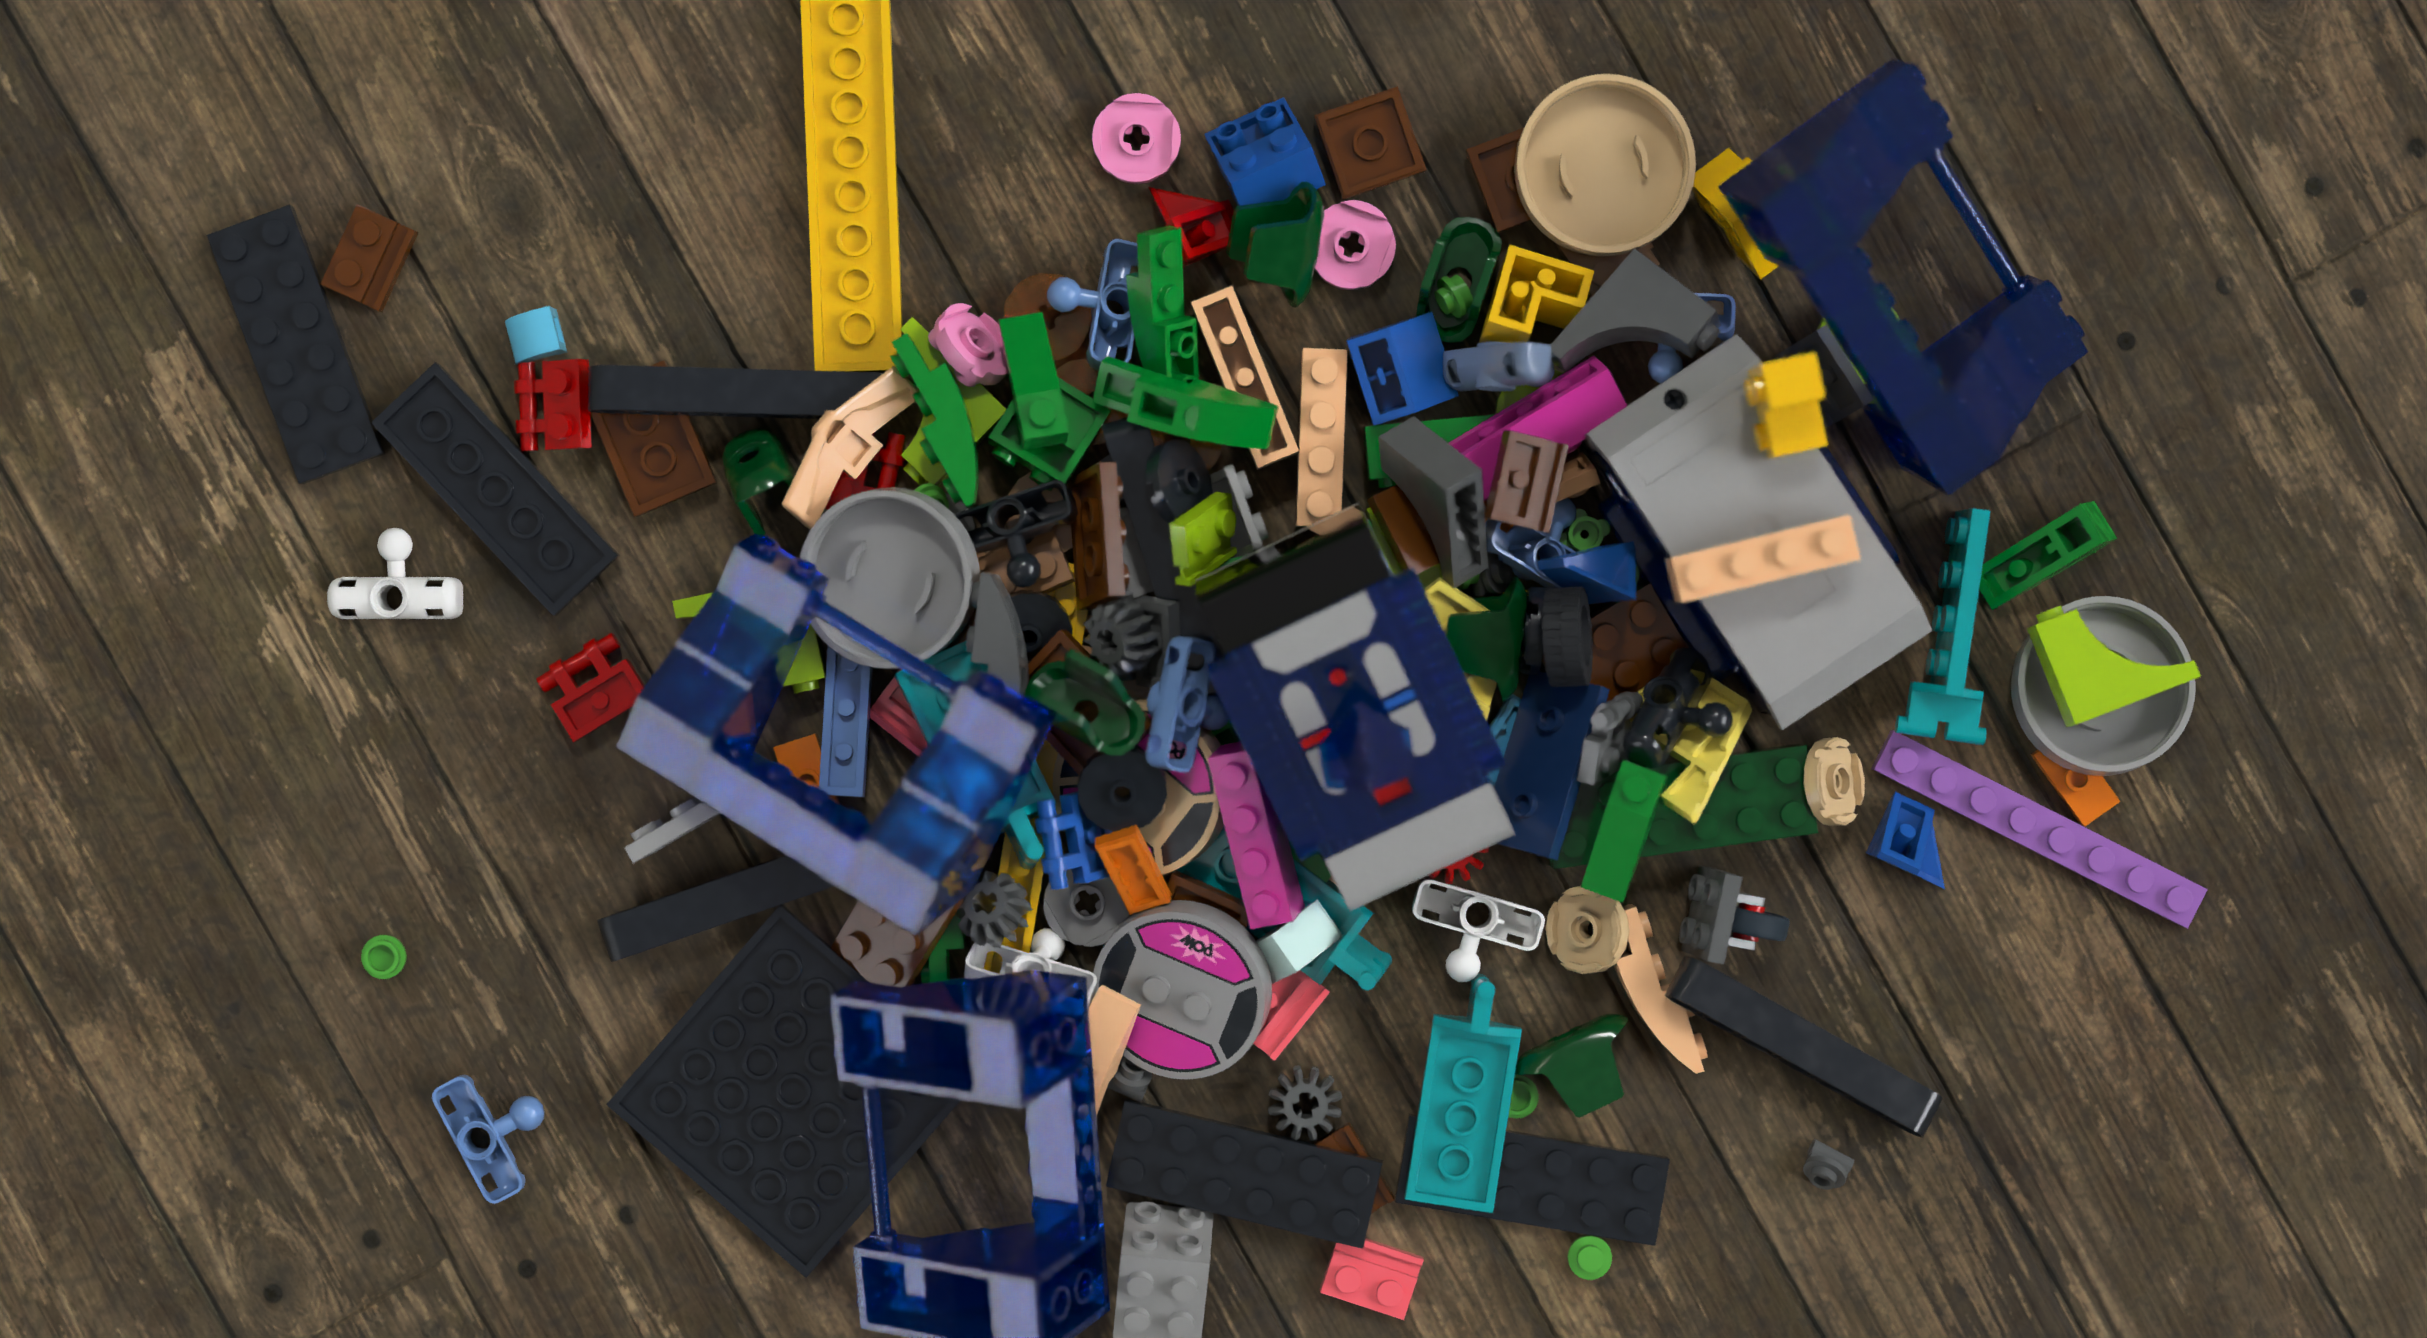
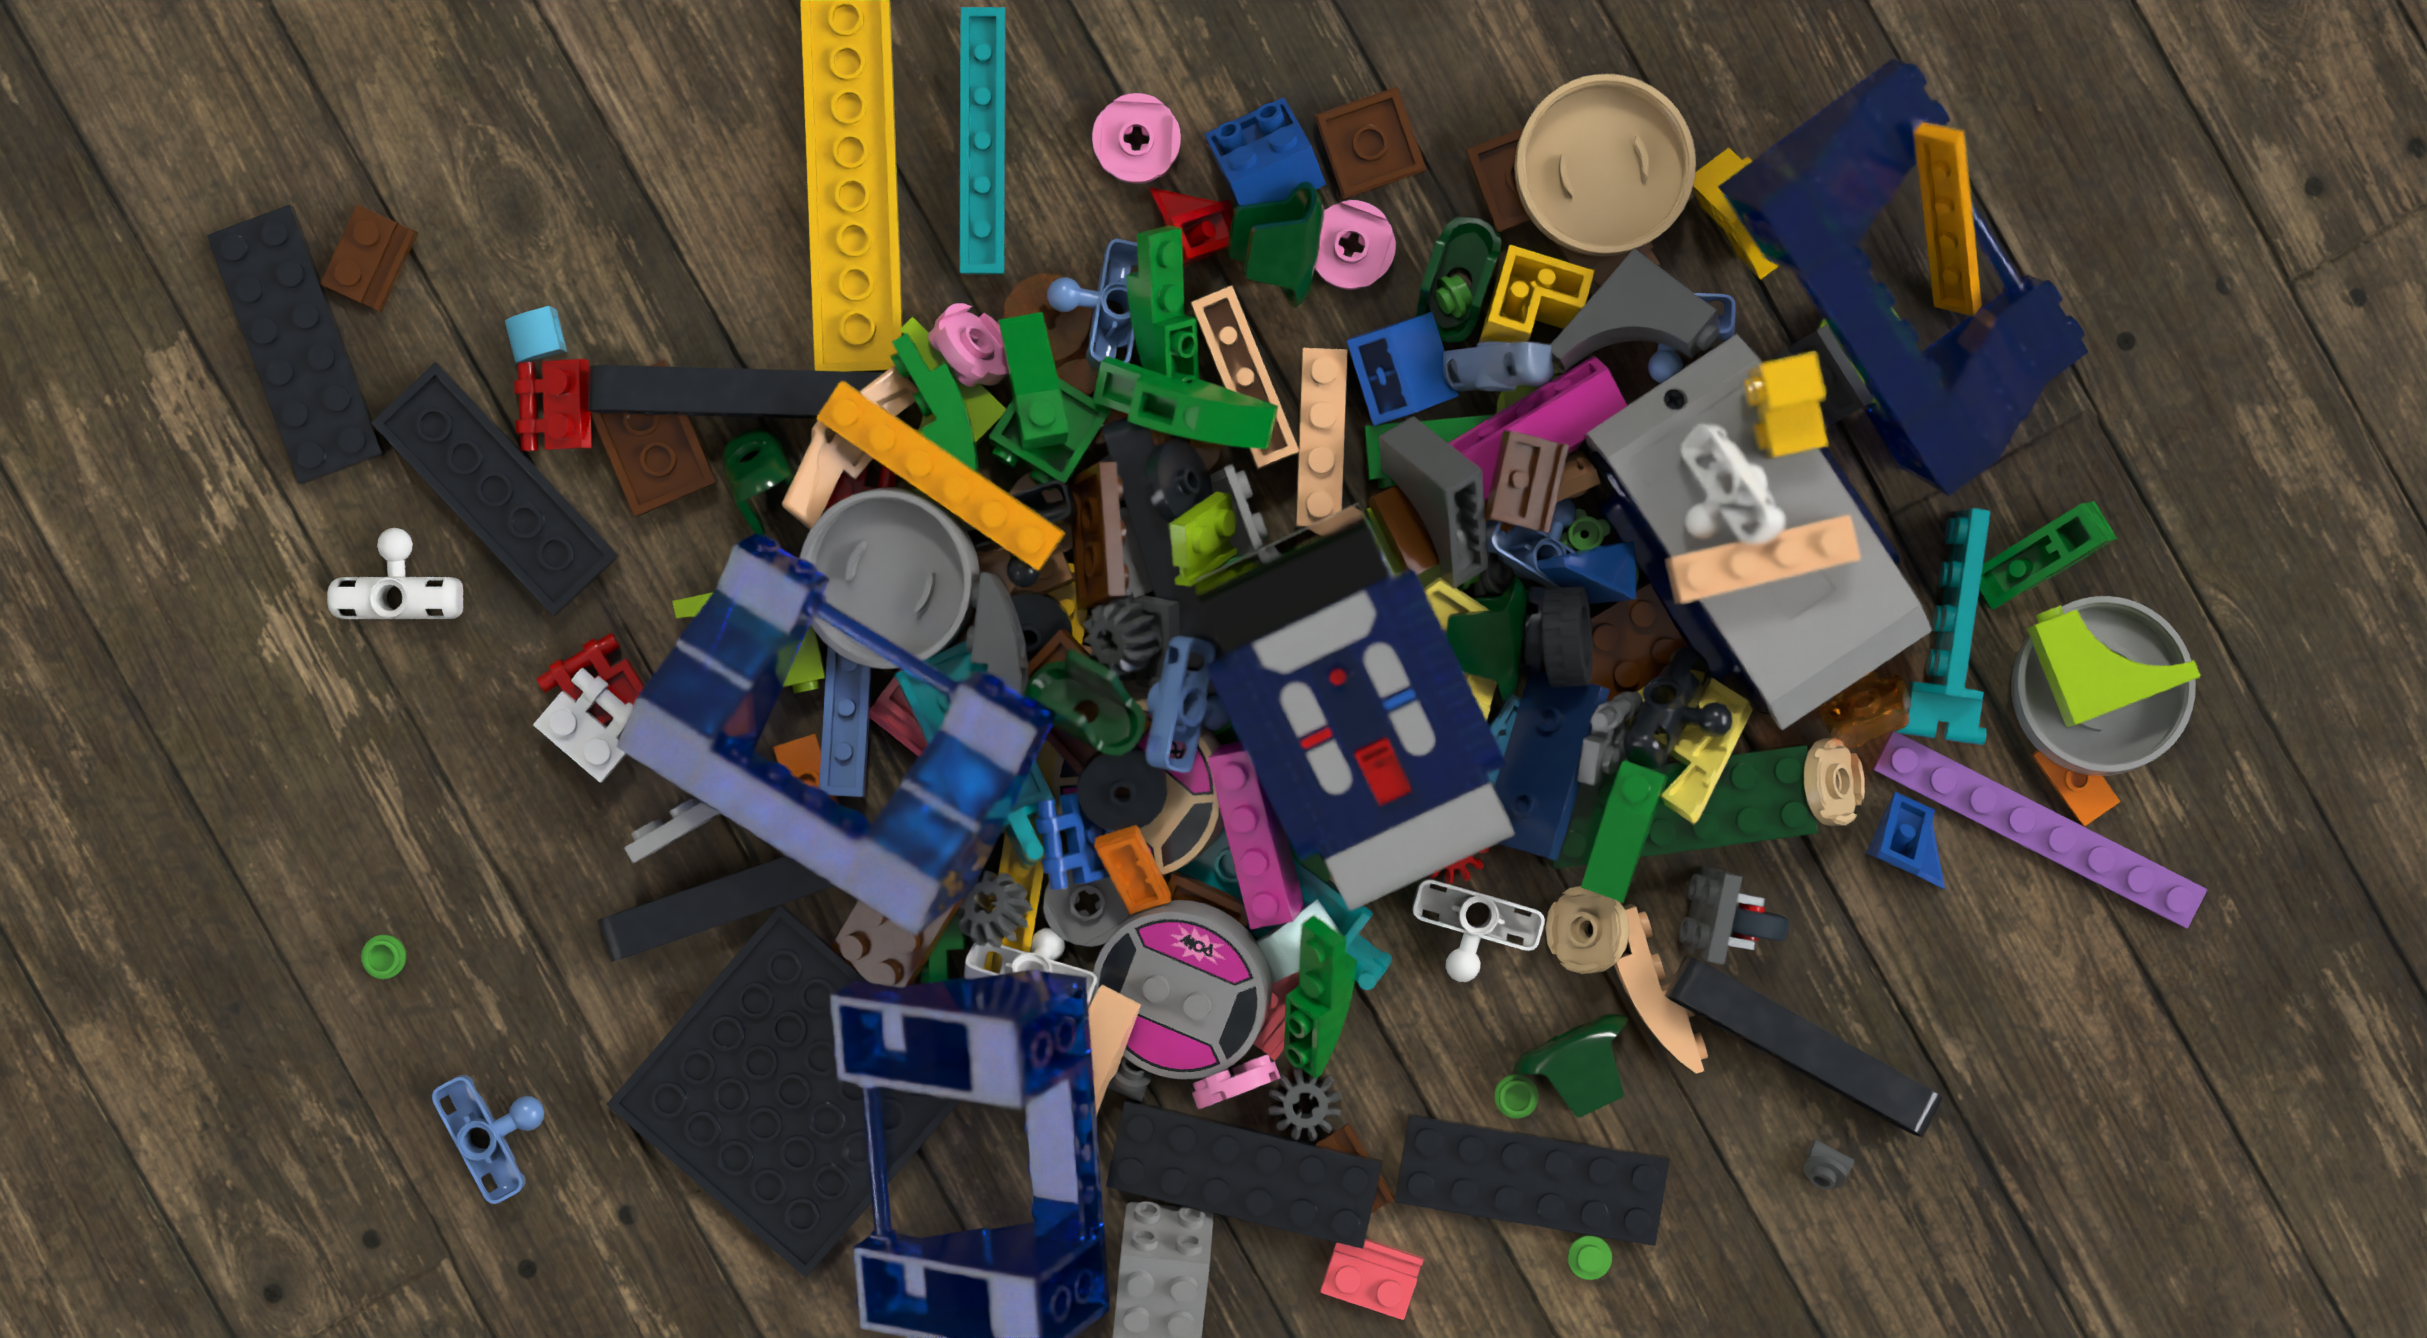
clear blue slope [1318,702,1416,791] -> none
teal hinge [1404,974,1522,1213] -> none
none -> white plate [533,668,650,783]
none -> light orange plate [816,381,1065,571]
none -> teal plate [960,7,1006,275]
none -> bright pink plate [1192,1054,1281,1110]
none -> green slope [1284,915,1357,1079]
none -> white piece [1681,424,1785,544]
none -> clear orange plate [1821,671,1911,749]
none -> light orange plate [1914,122,1982,316]

